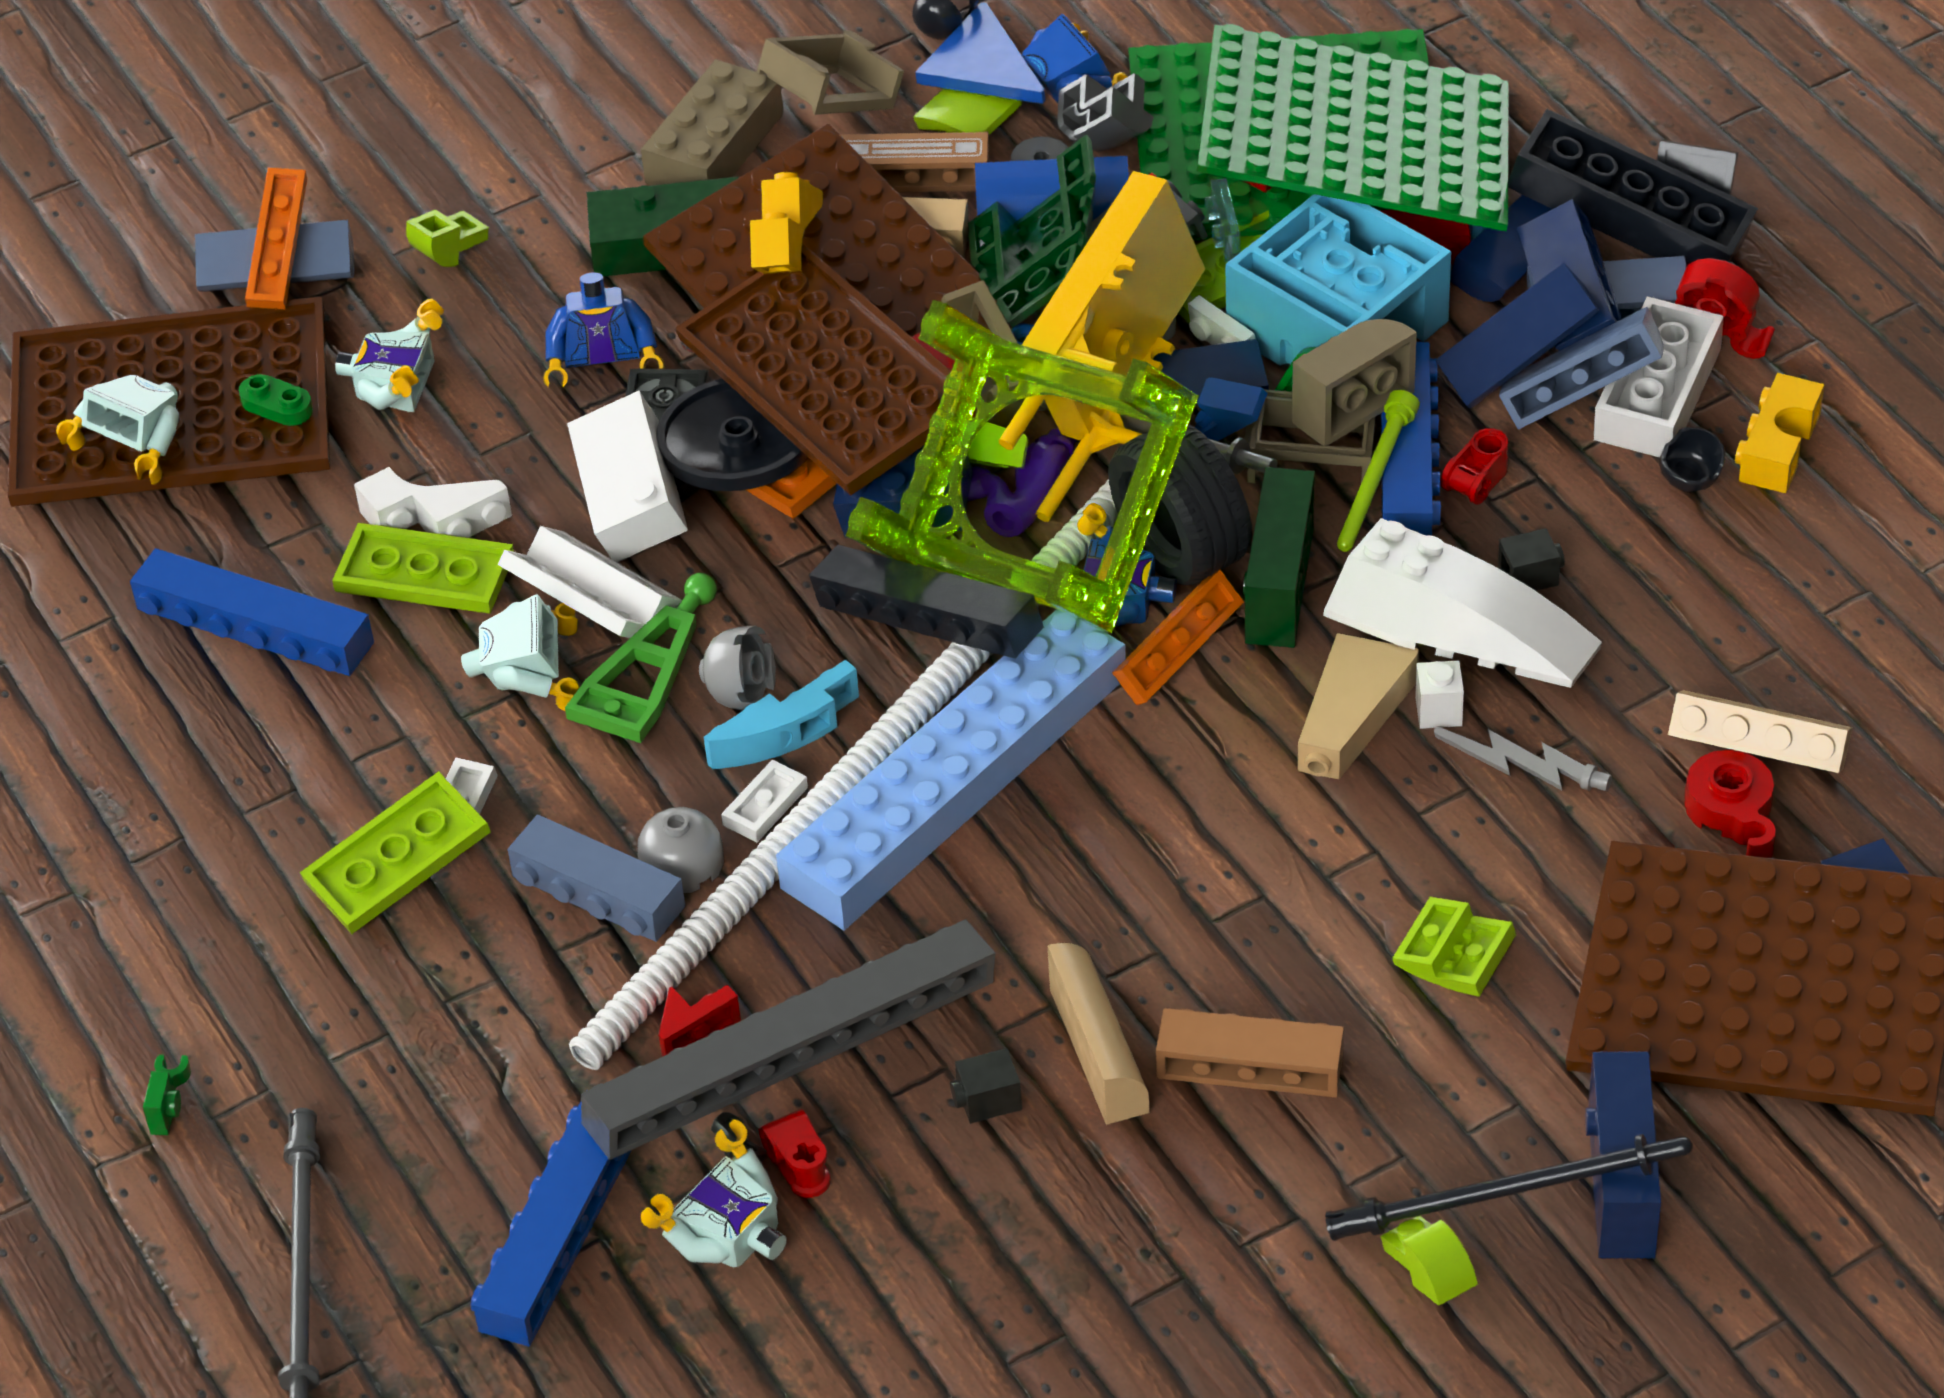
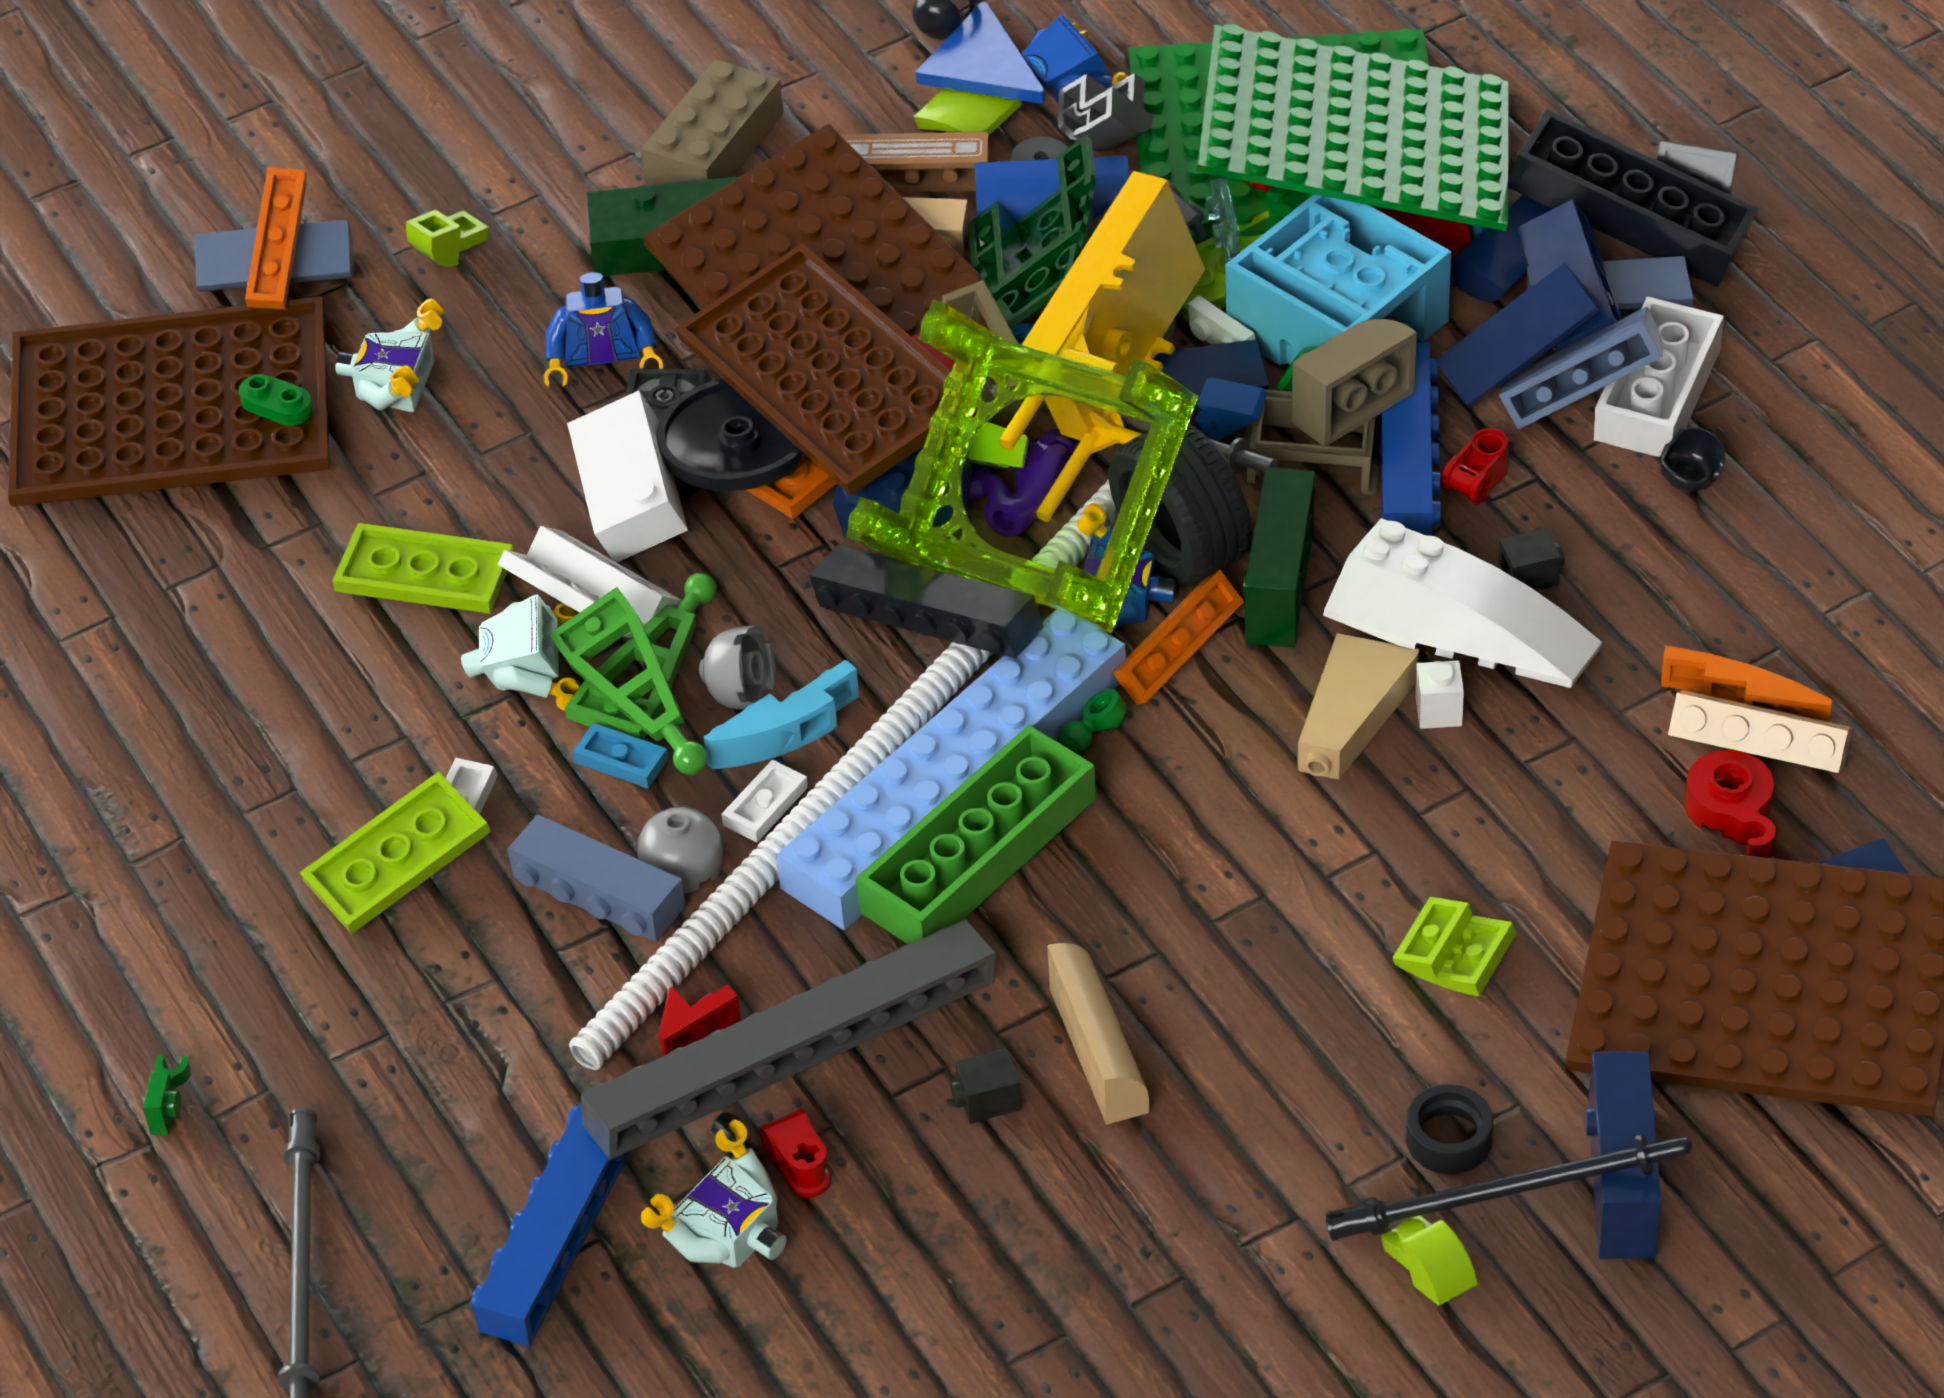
light aqua torso [56,375,179,484] -> none
blue brick [130,548,374,676] -> none
white arch [354,467,512,538] -> none
yellow arch [750,172,823,274] -> none
dark tan piece [756,30,904,115] -> none
medium nougat brick [1156,1008,1344,1098] -> none
lime piece [1337,390,1420,552] -> none
light grey piece [1434,727,1612,791] -> none
red piece [1675,258,1775,359] -> none
yellow arch [1735,373,1824,494] -> none
none -> bright green plate [548,587,707,775]
none -> dark azure plate [572,723,669,789]
none -> bright green brick [855,725,1096,944]
none -> green plate [1059,689,1127,754]
none -> black tyre [1406,1084,1493,1174]
none -> orange slope [1661,645,1832,722]

